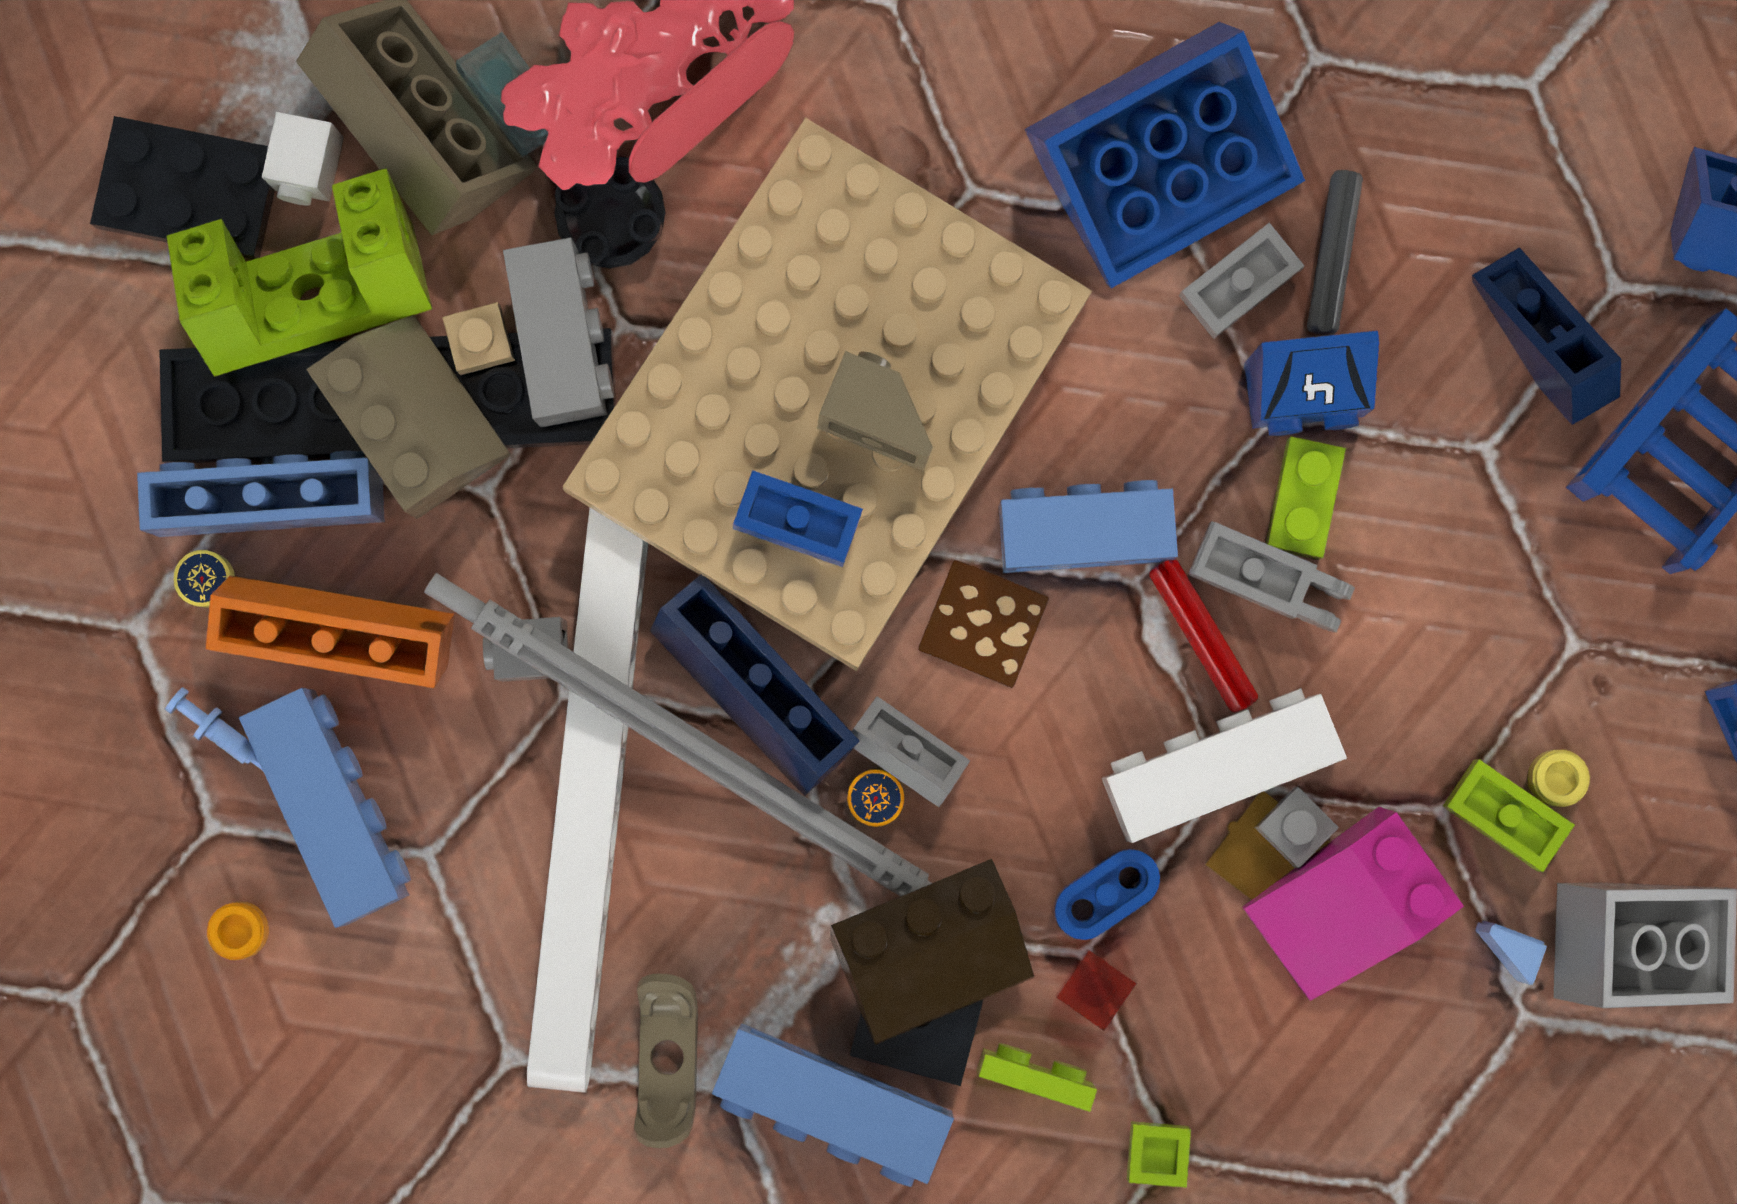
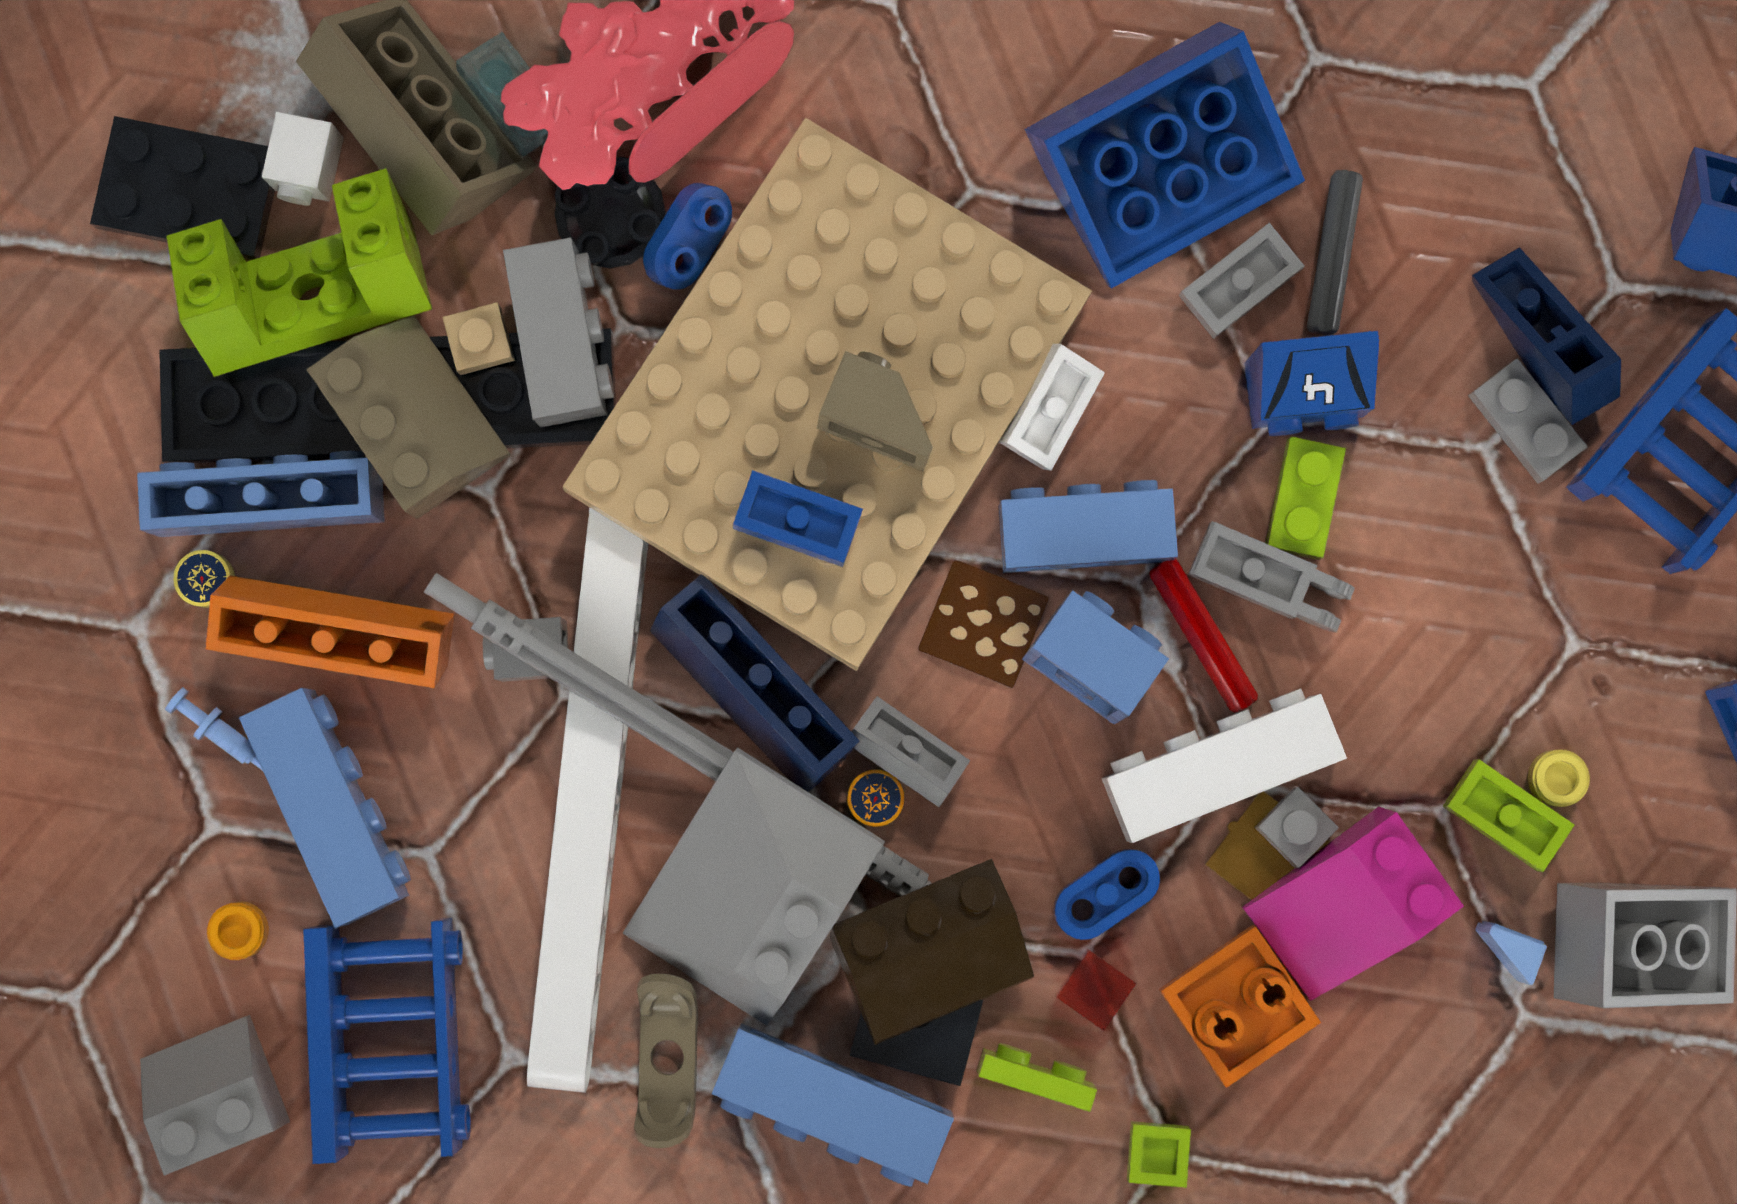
none -> light grey slope [140,1015,290,1175]
none -> blue fence [303,918,471,1164]
none -> light grey slope [623,747,885,1026]
none -> blue plate [643,183,732,290]
none -> white plate [999,343,1105,471]
none -> medium blue brick [1022,591,1169,724]
none -> orange plate [1158,925,1321,1088]
none -> light grey plate [1468,358,1588,484]

